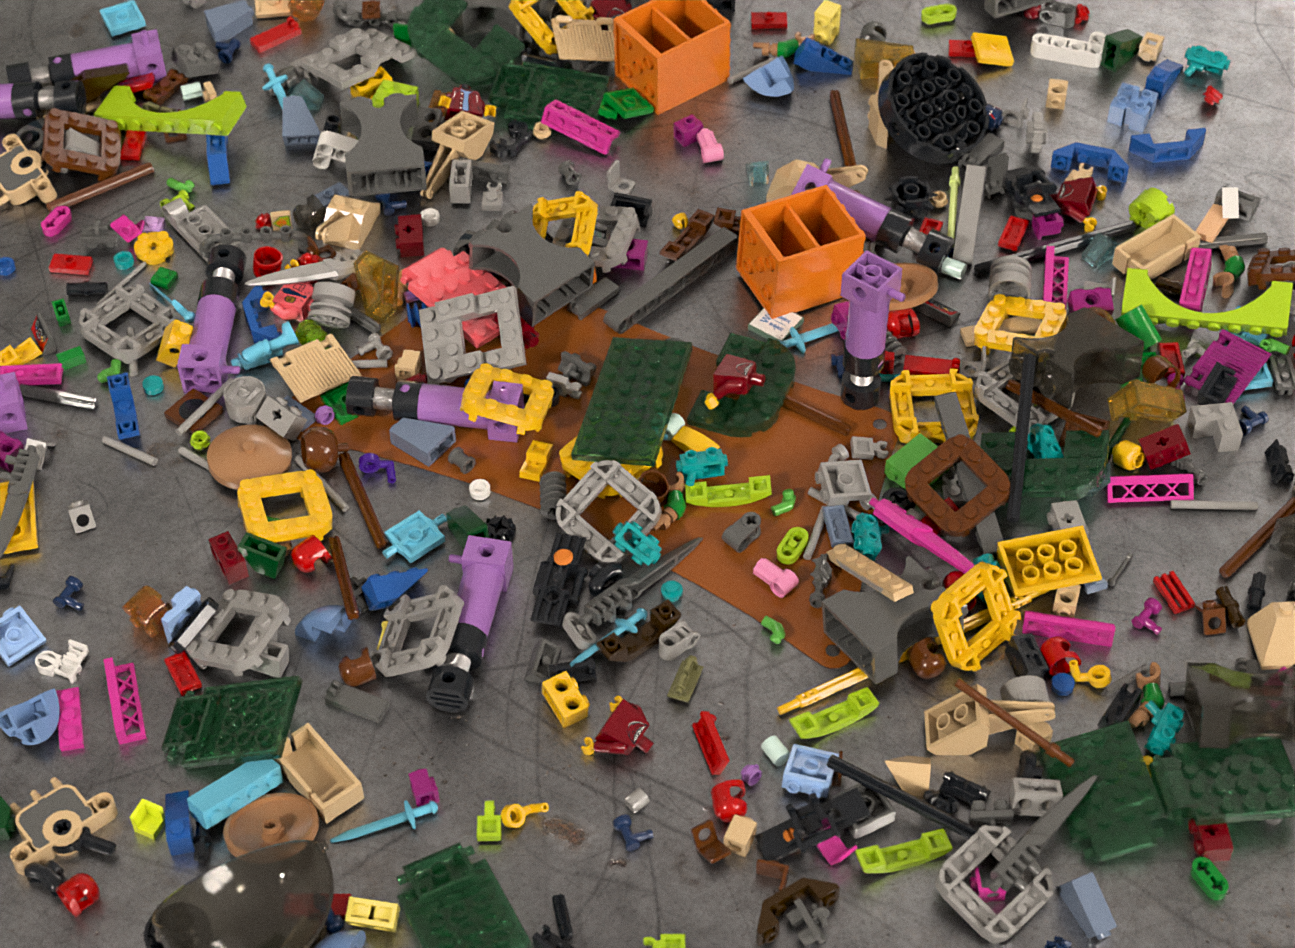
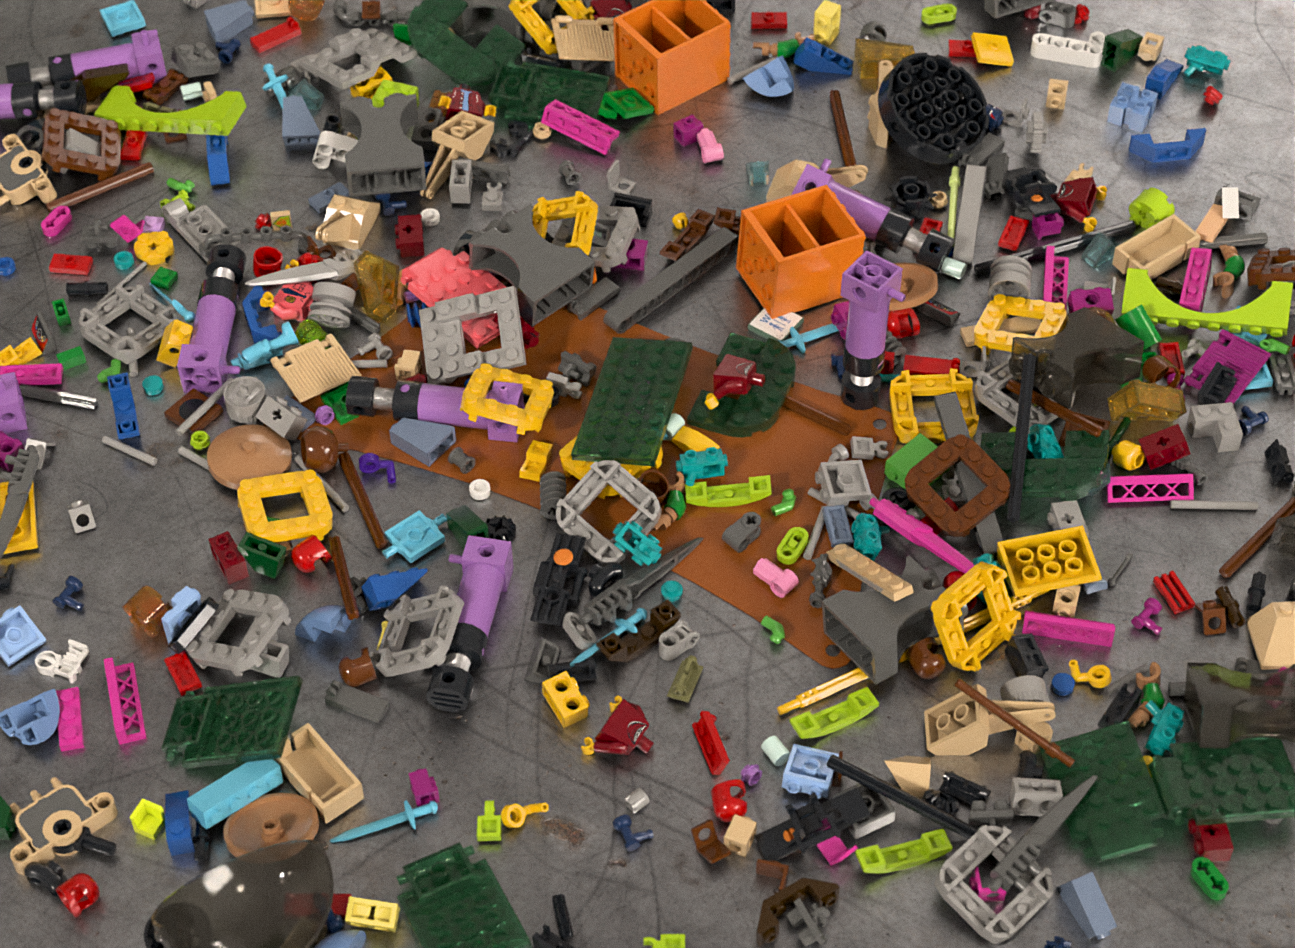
clear smoke helmet [292,194,326,230] -> none
red helmet [1040,636,1081,676] -> none
blue slope [1051,142,1129,183] -> none

